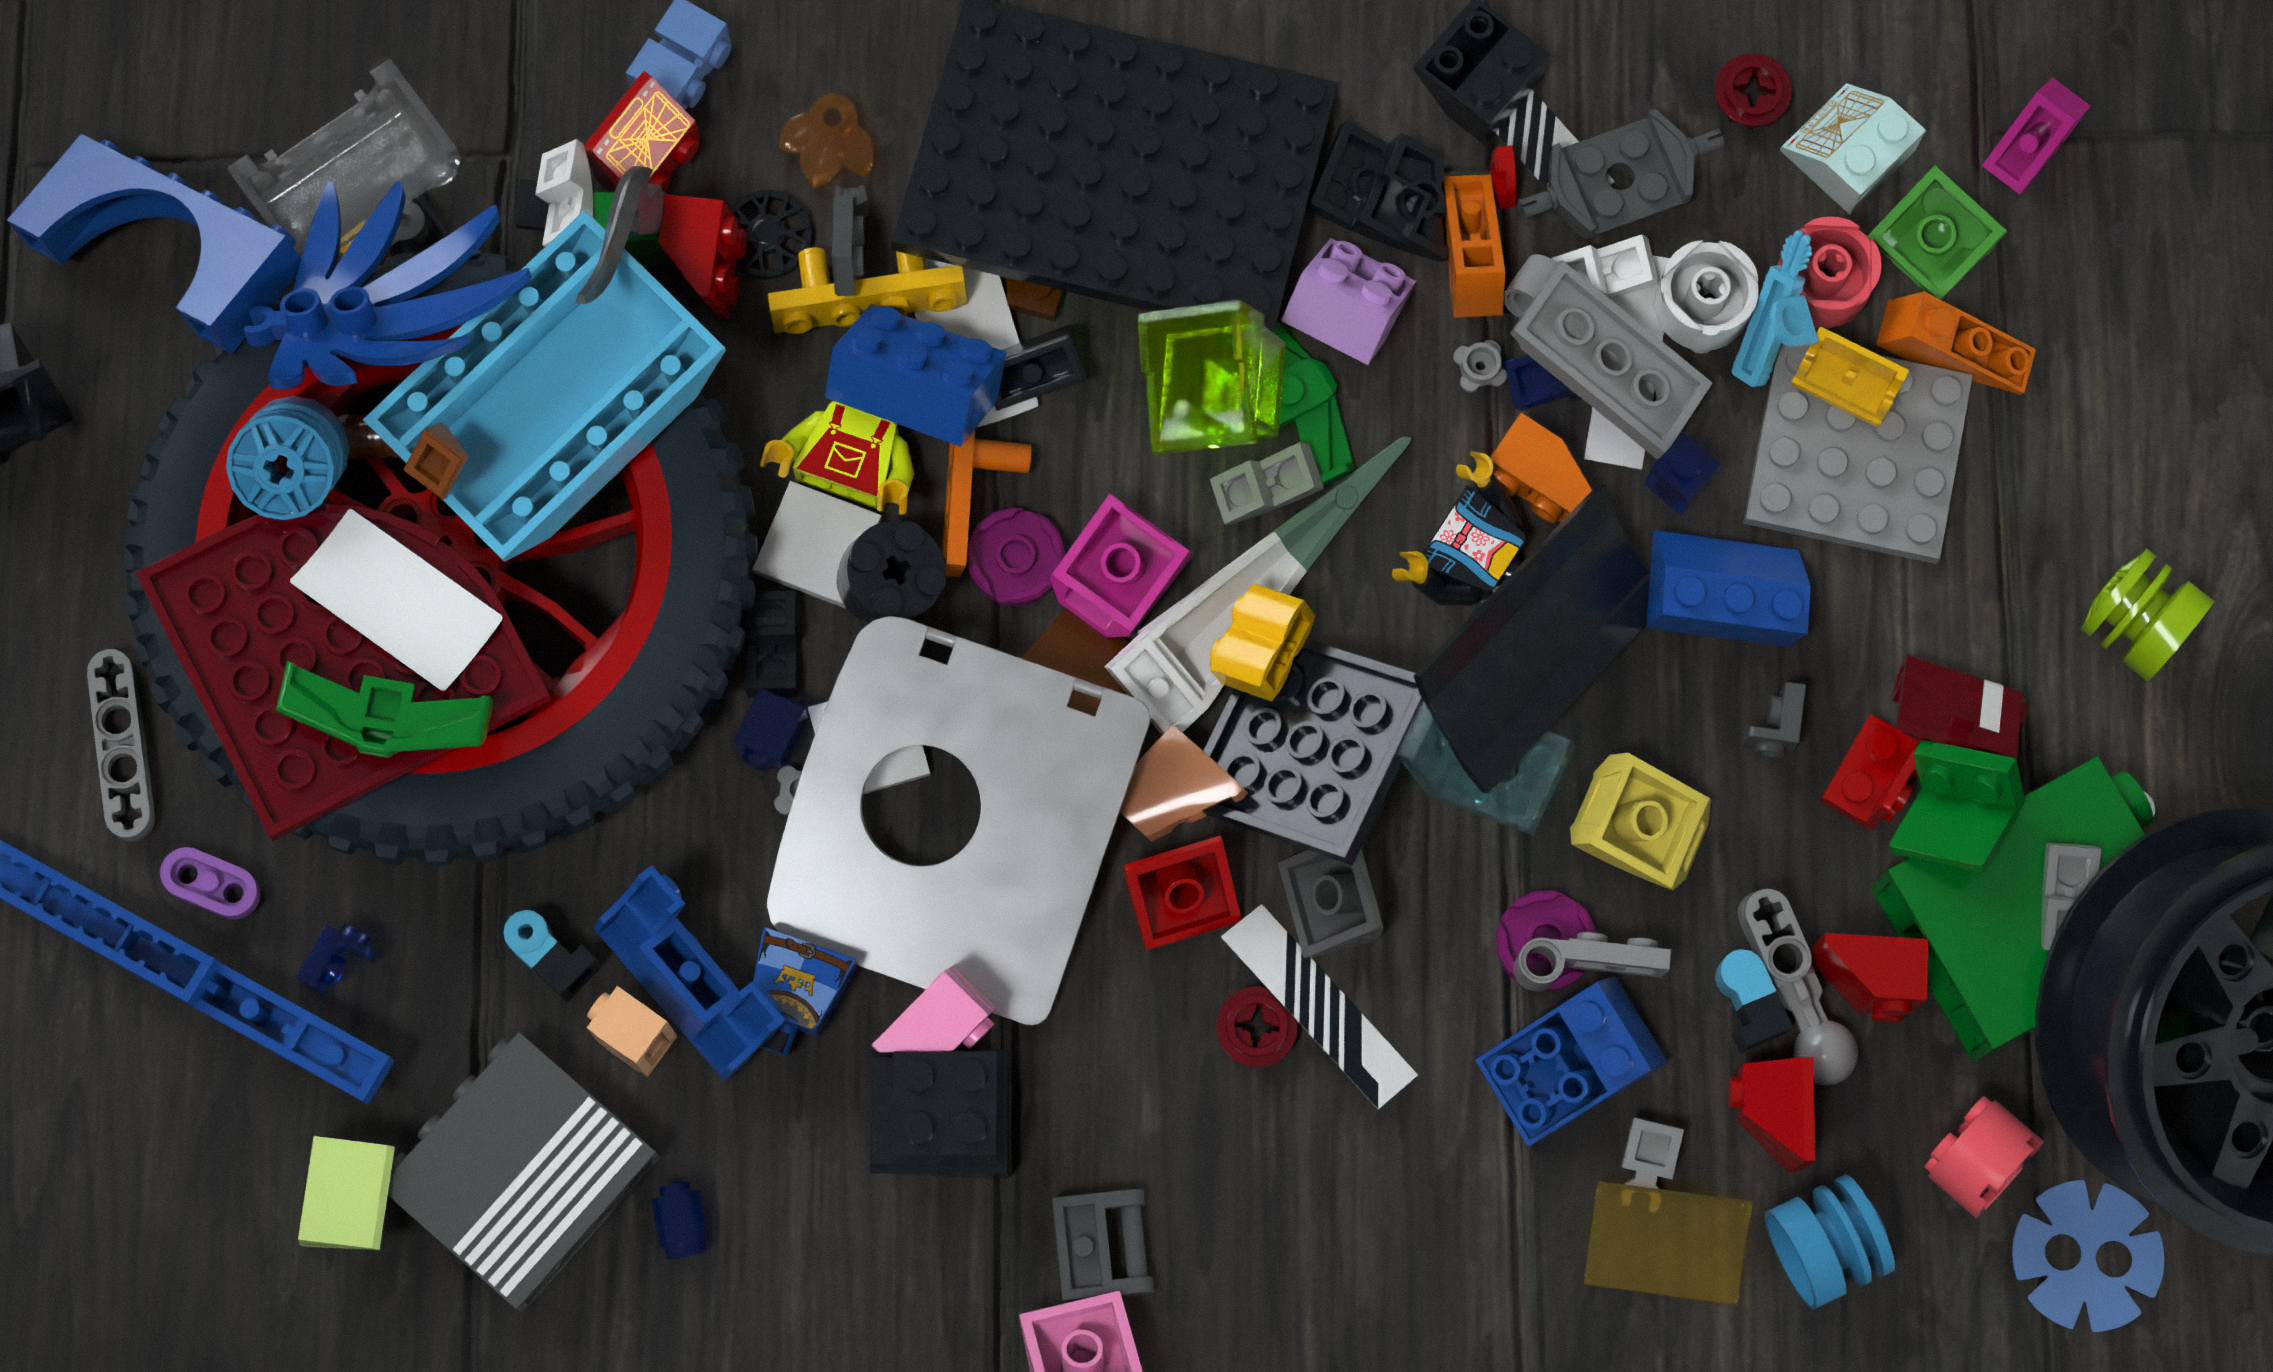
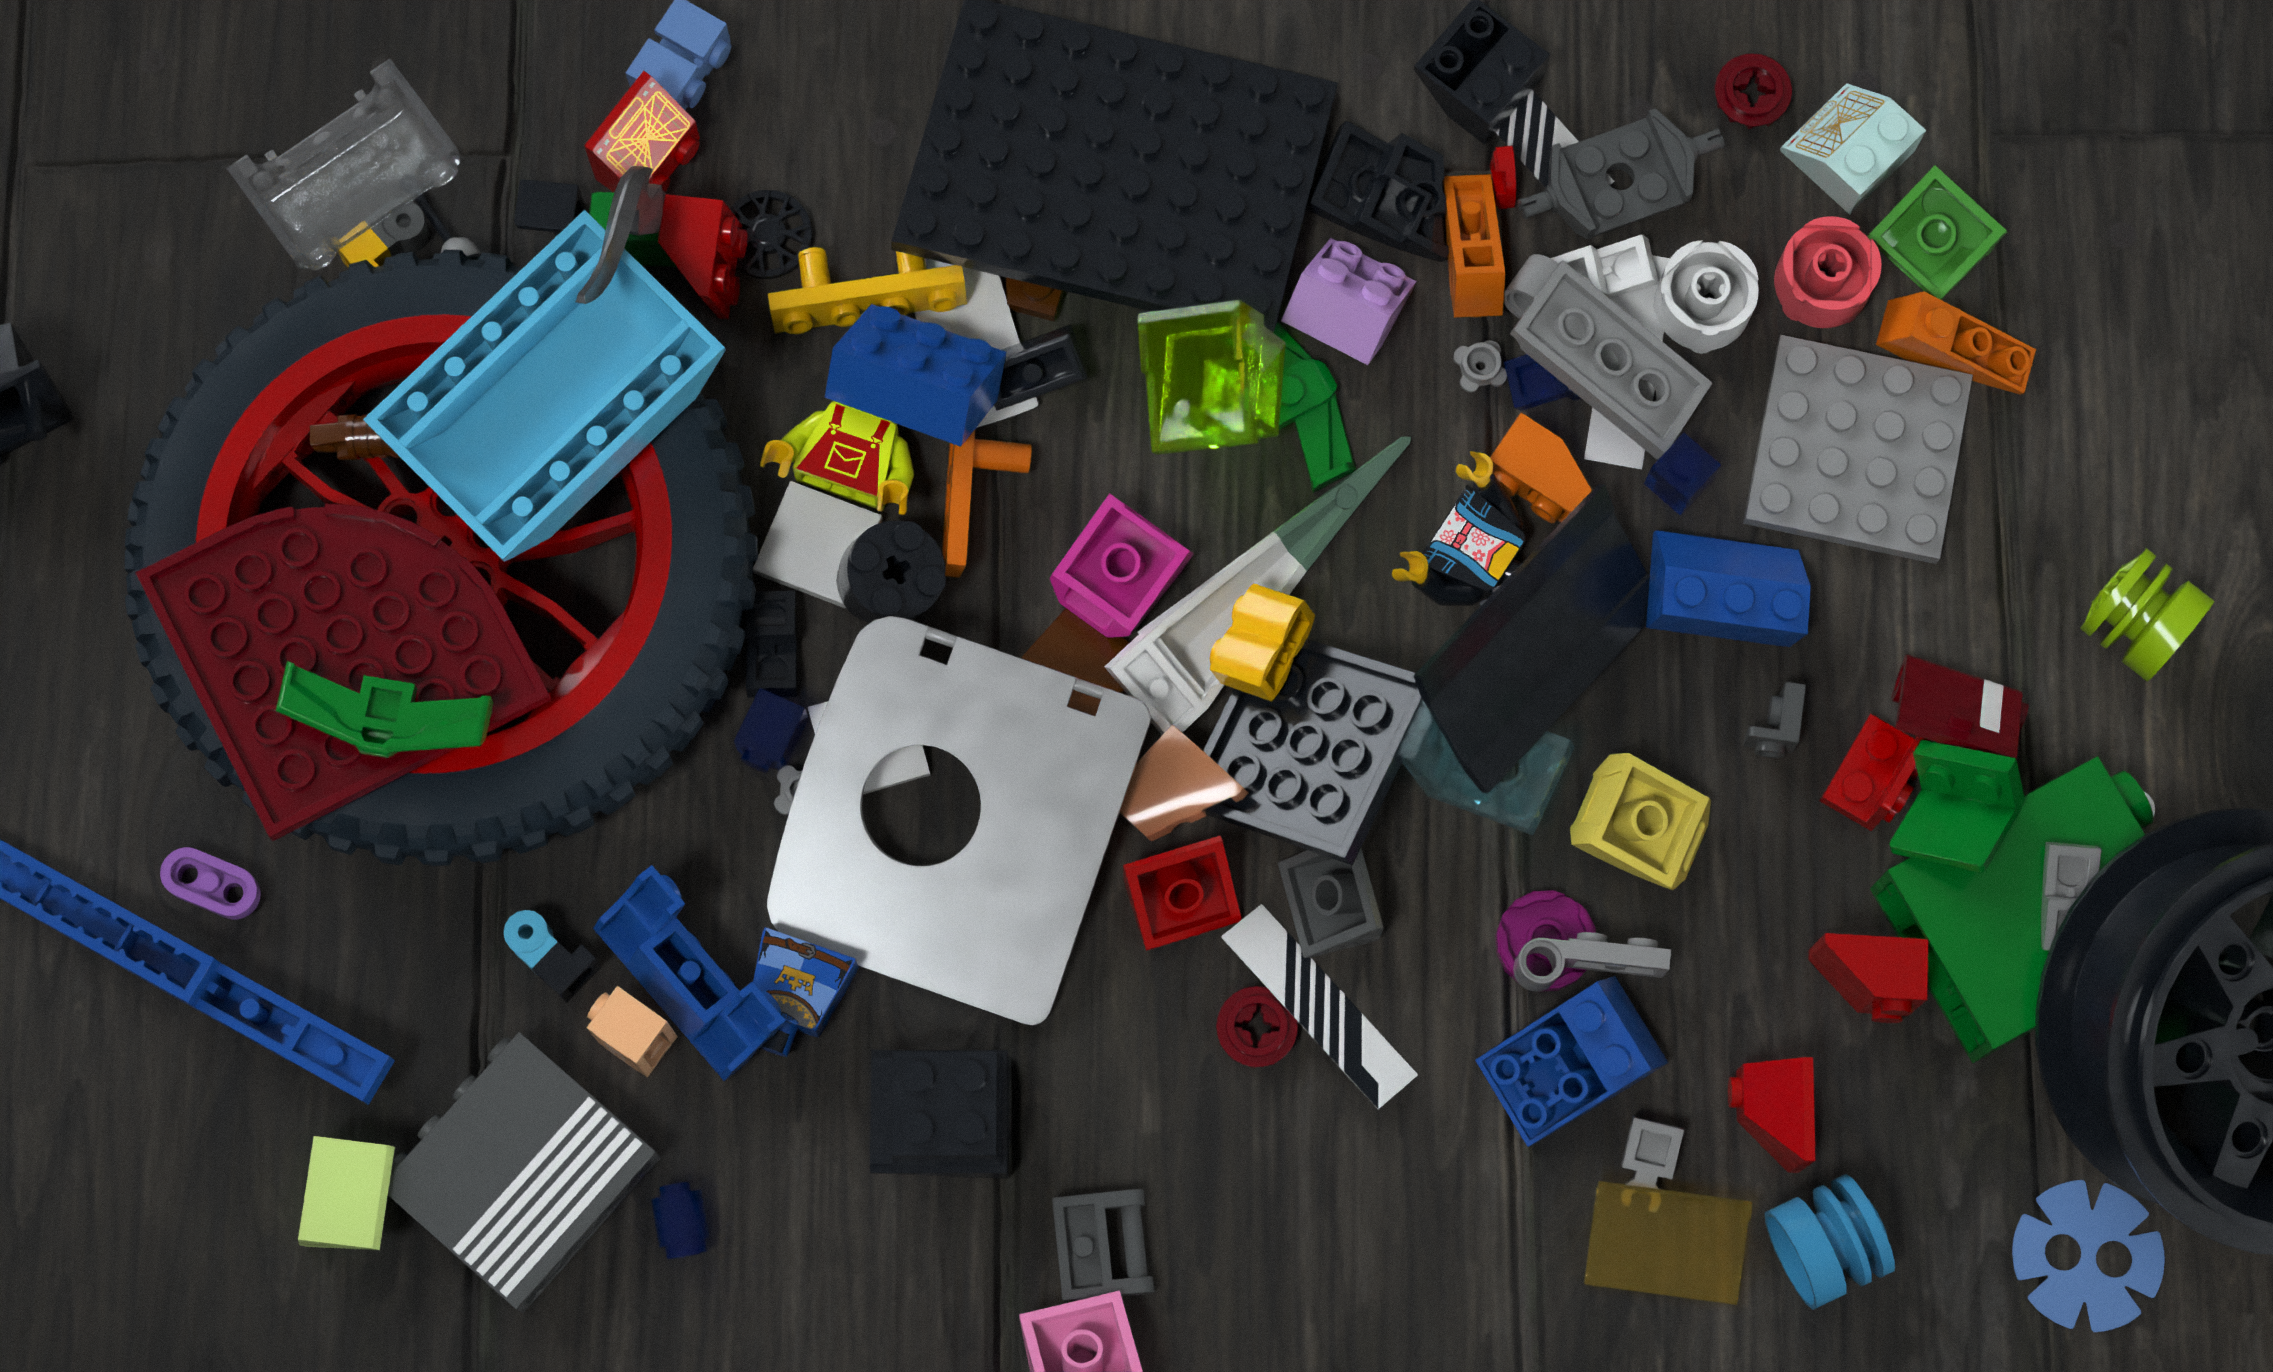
arch [7,134,301,354] -> none
light grey beam [87,649,155,842] -> none
dark azure wheel [226,396,350,520] -> none
blue plant [243,181,531,389] -> none
white sticker [290,509,503,691] -> none
clear blue bracket [296,924,377,995] -> none
dark orange slope [403,423,469,499] -> none
white slope [535,139,593,247] -> none
clear orange plate [779,93,874,189] -> none
dark grey hinge [832,185,868,296] -> none
bright pink slope [872,966,996,1052] -> none
magenta tile [966,507,1065,607] -> none
light grey slope [1210,442,1324,525] -> none
leg [1715,949,1793,1053] -> none
medium azure piece [1732,230,1819,387] -> none
light grey beam [1738,889,1859,1085] -> none
yellow hinge [1790,326,1909,428] -> none
coral brick [1924,1096,2044,1218] -> none
dark pink slope [1982,77,2091,195] -> none

